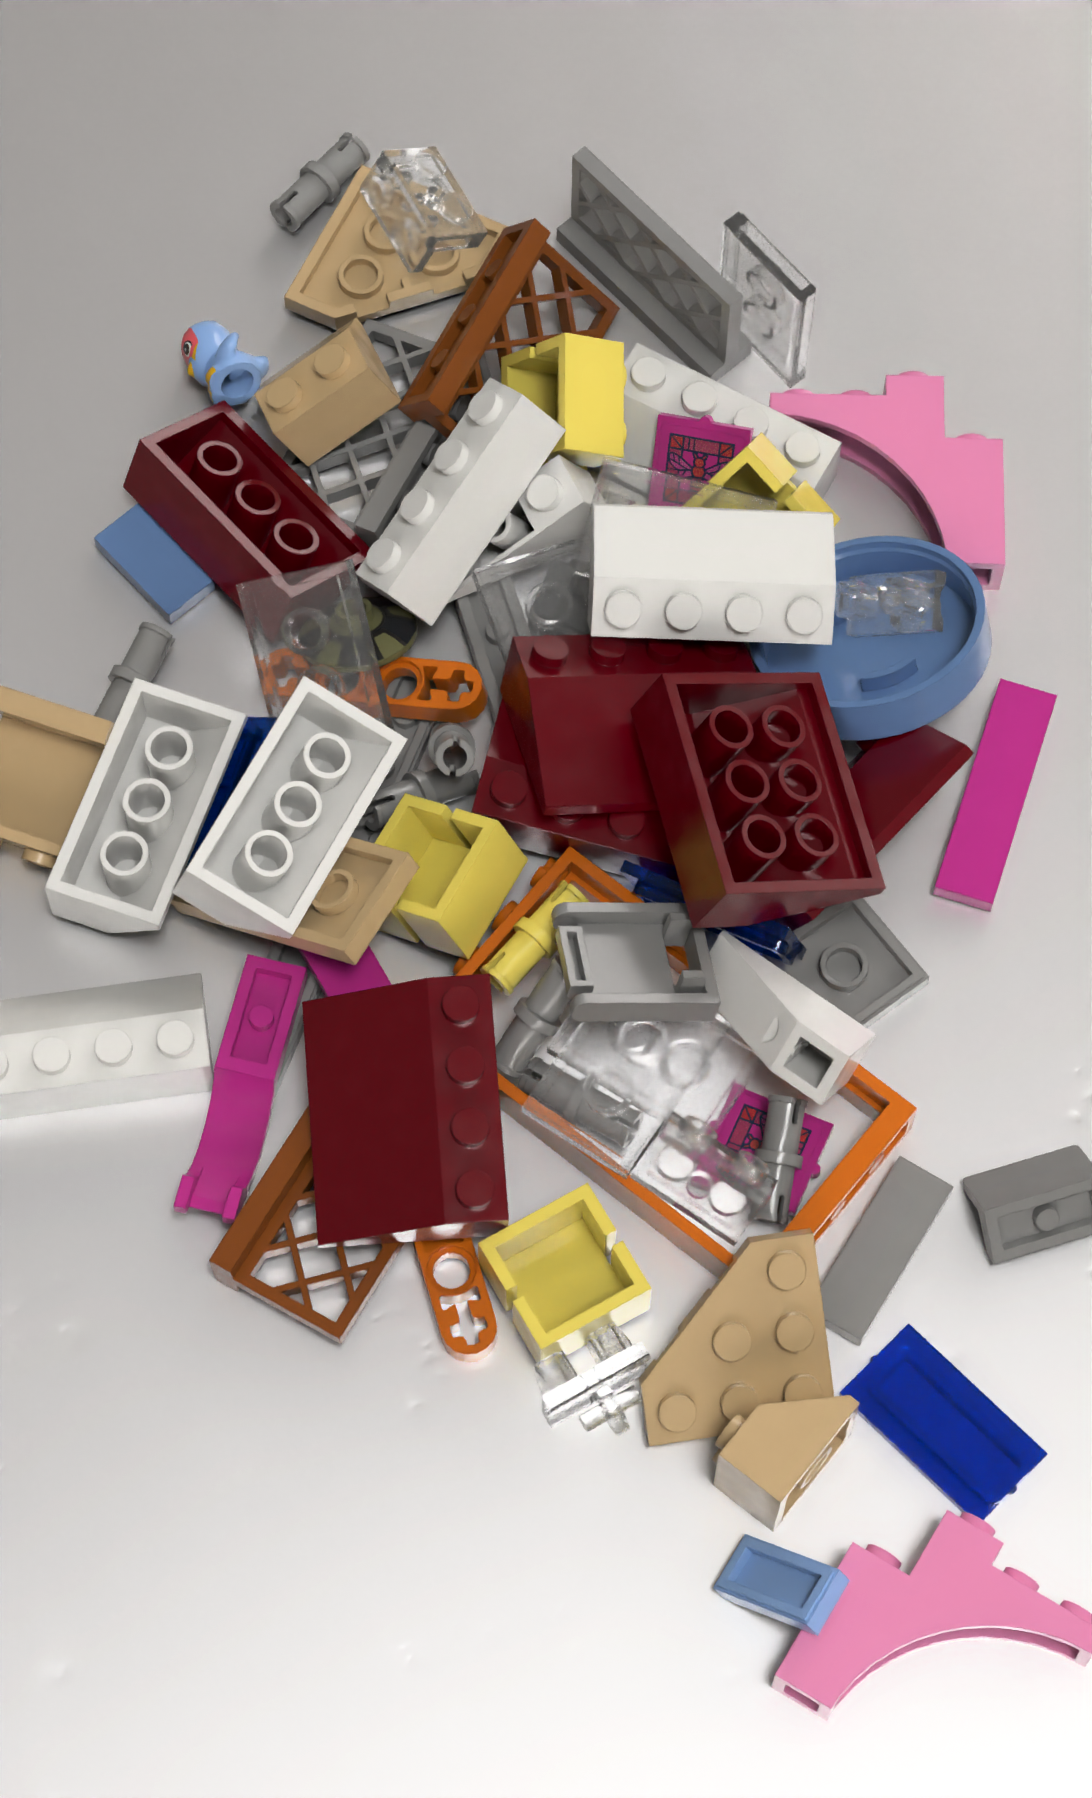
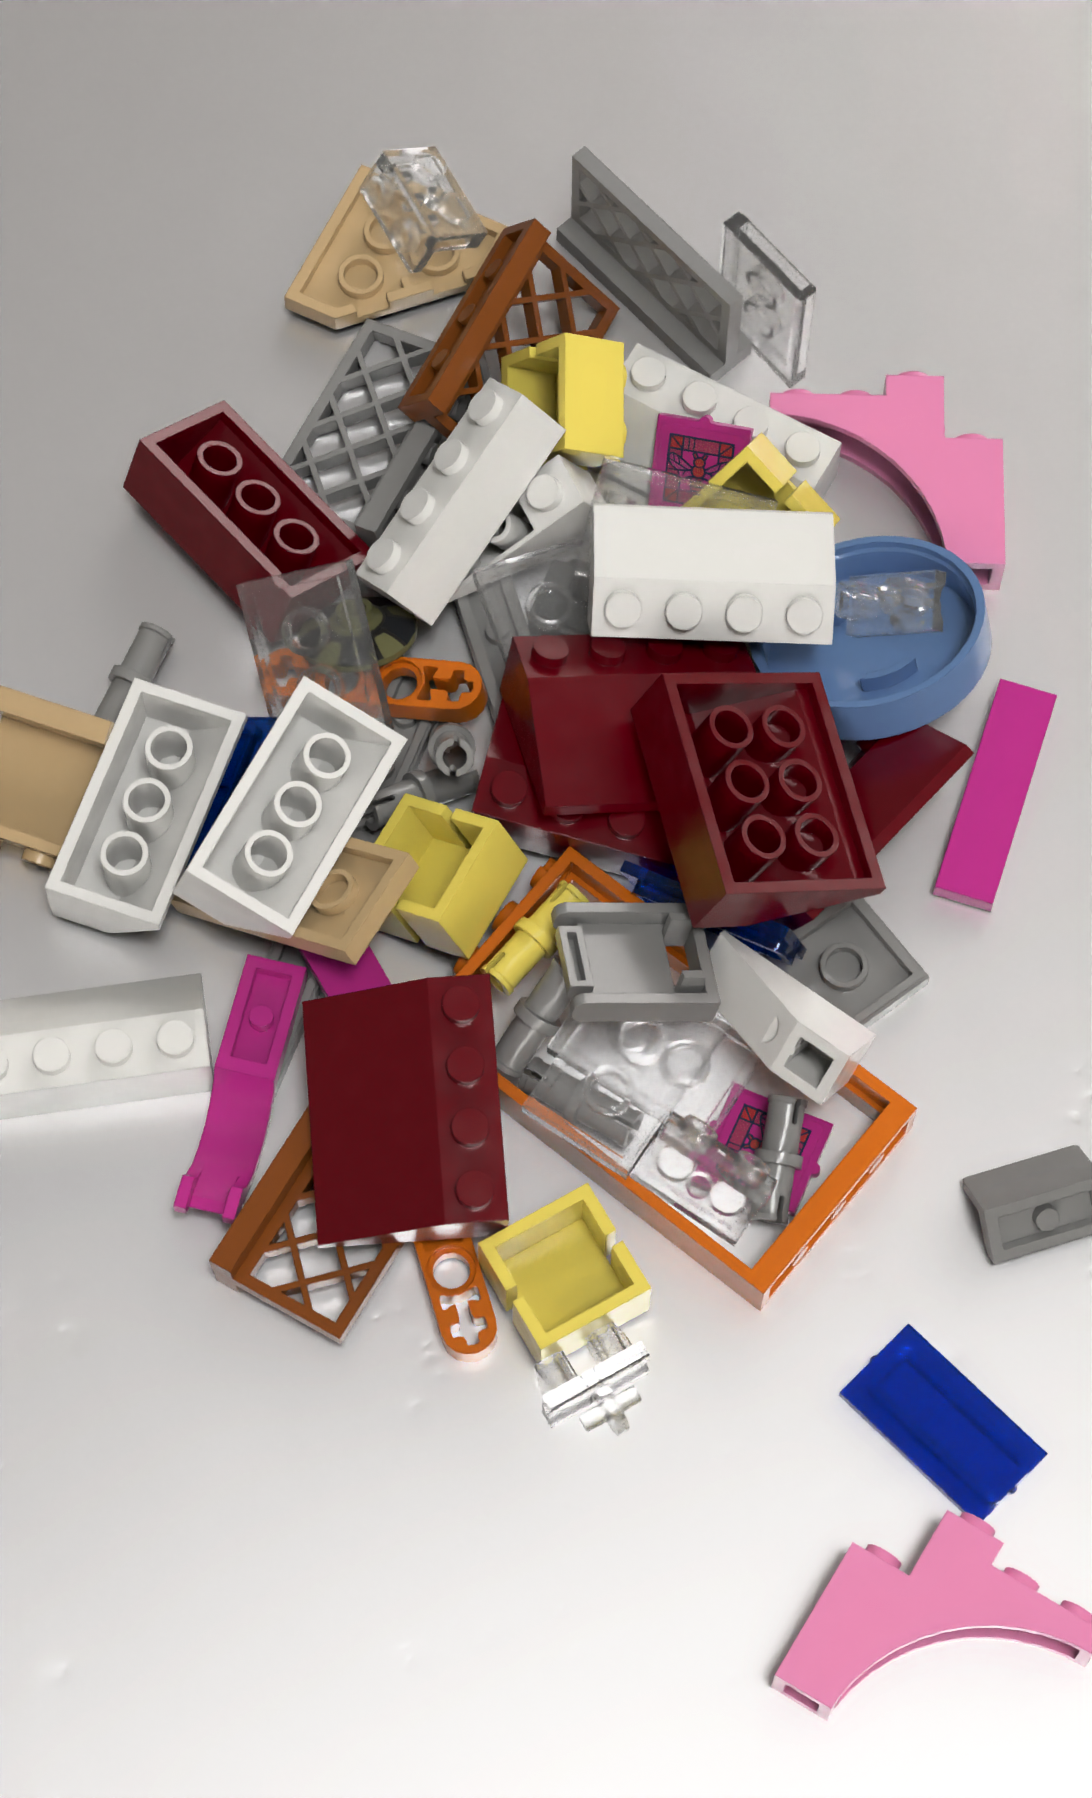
medium blue tile [94,503,215,624] -> none
light blue animal [181,321,269,406] -> none
tan slope [254,317,402,467] -> none
light grey pin [270,132,370,232] -> none
tan plate [639,1228,834,1446] -> none
tan slope [712,1395,860,1532] -> none
light blue tile [713,1534,850,1636] -> none
light grey tile [820,1156,954,1346] -> none

